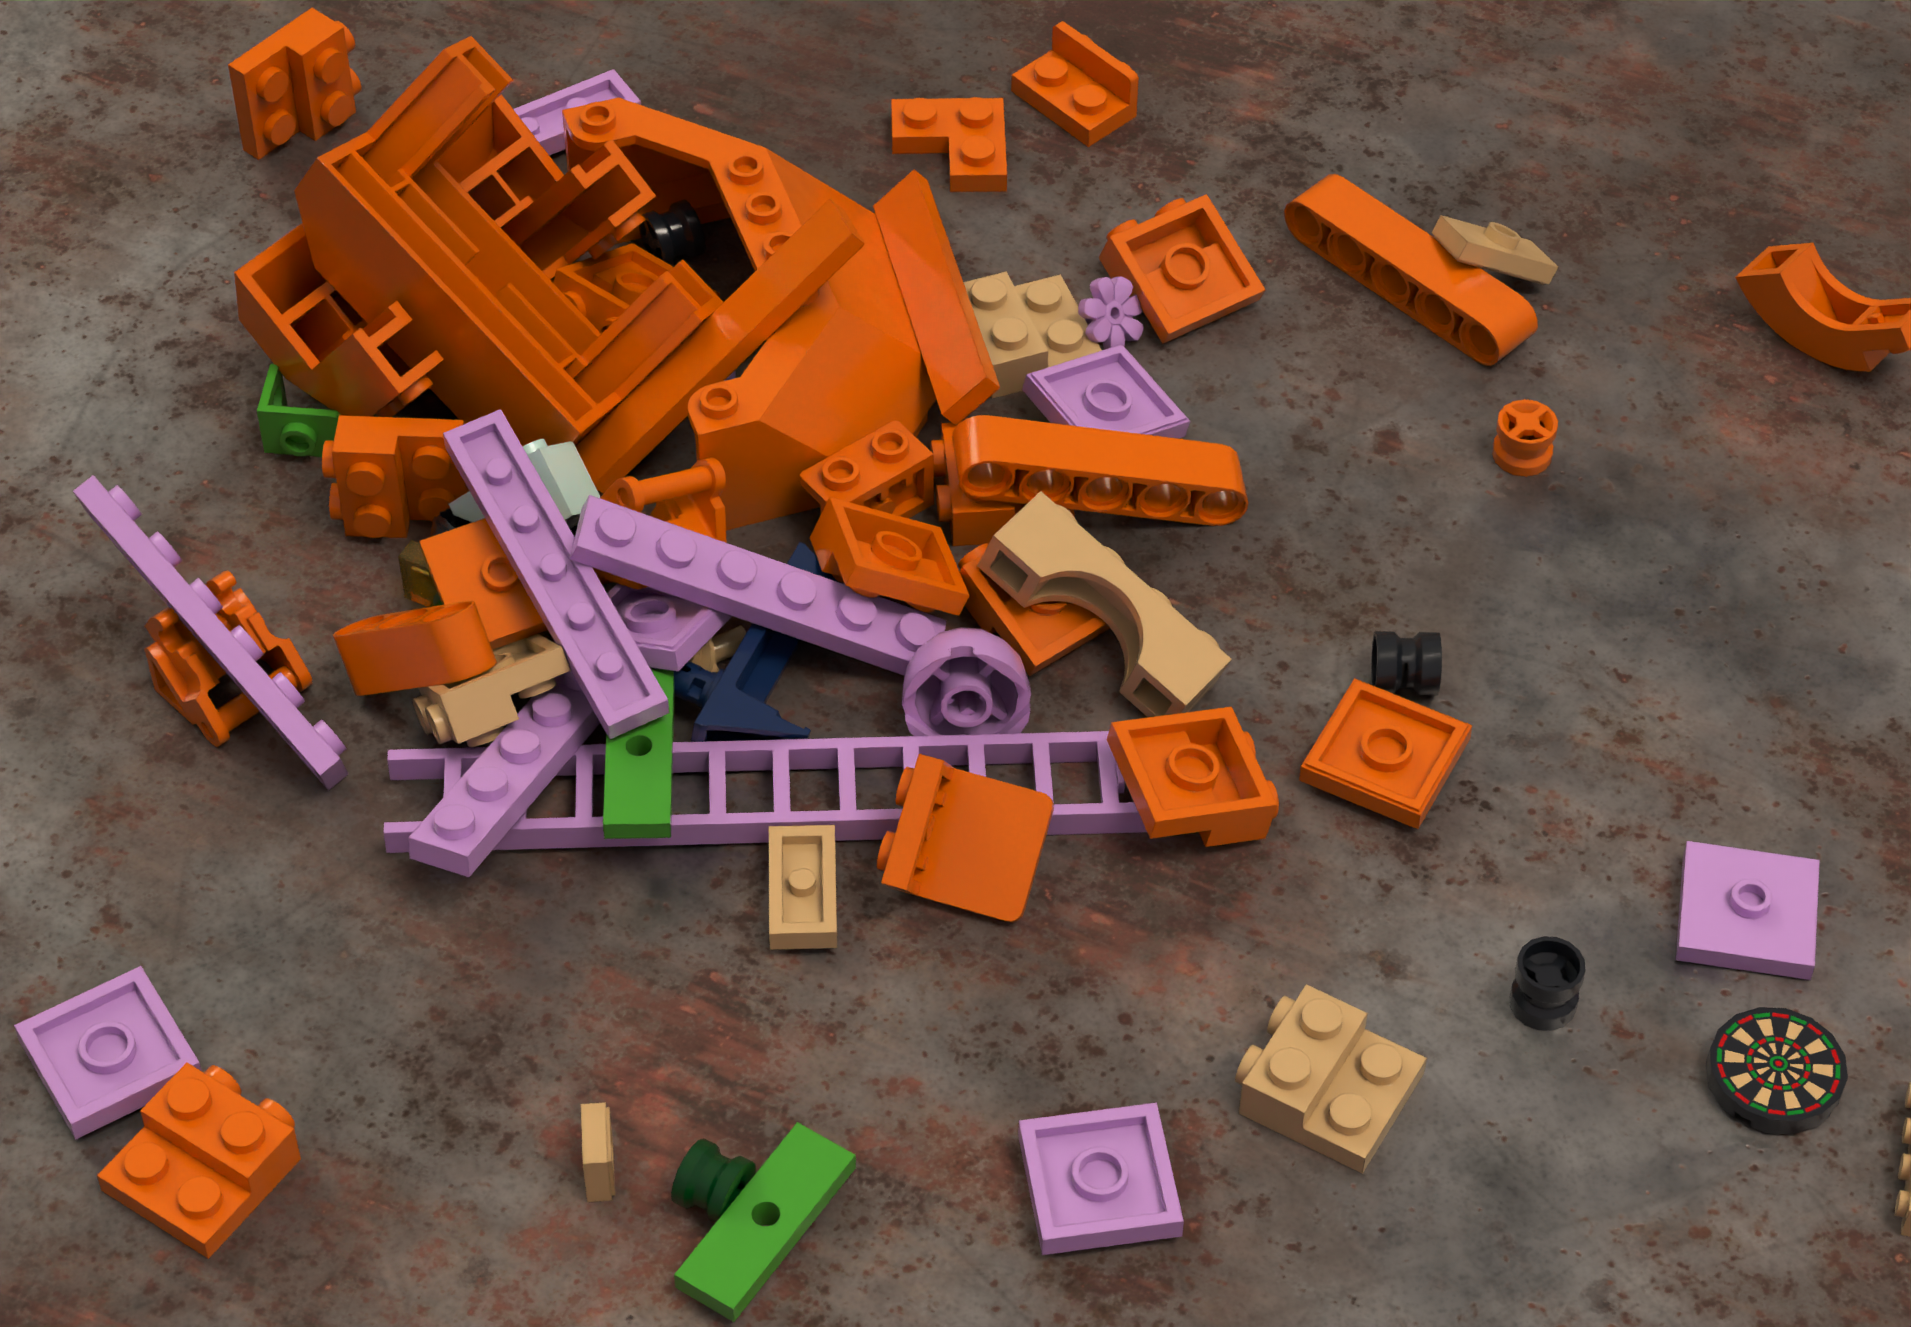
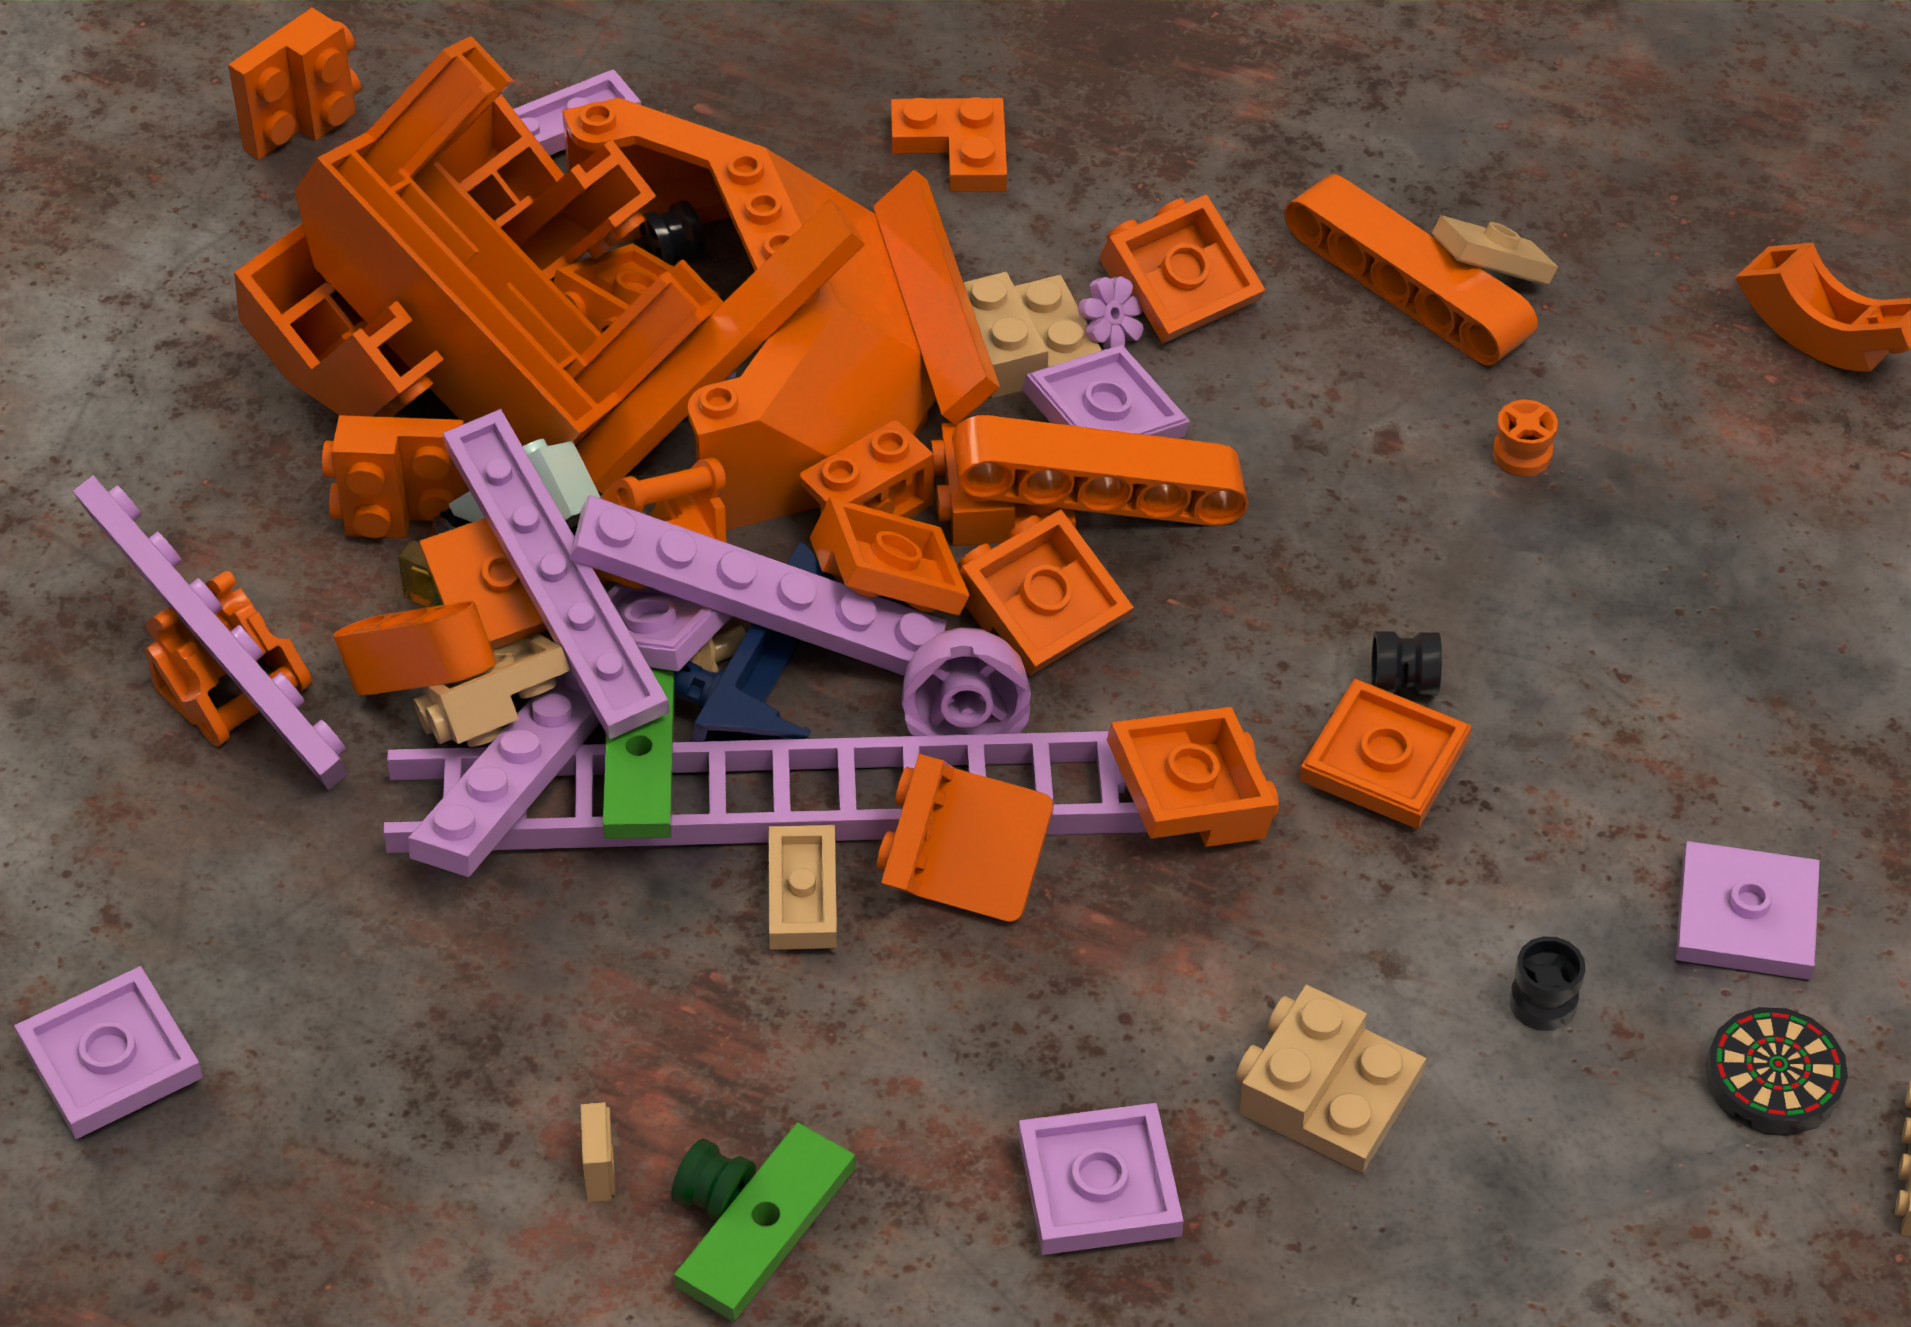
orange plate [97,1062,301,1259] -> none
bright green bracket [257,363,341,457] -> none
tan arch [977,491,1232,717] -> none
orange bracket [1011,21,1139,147] -> none

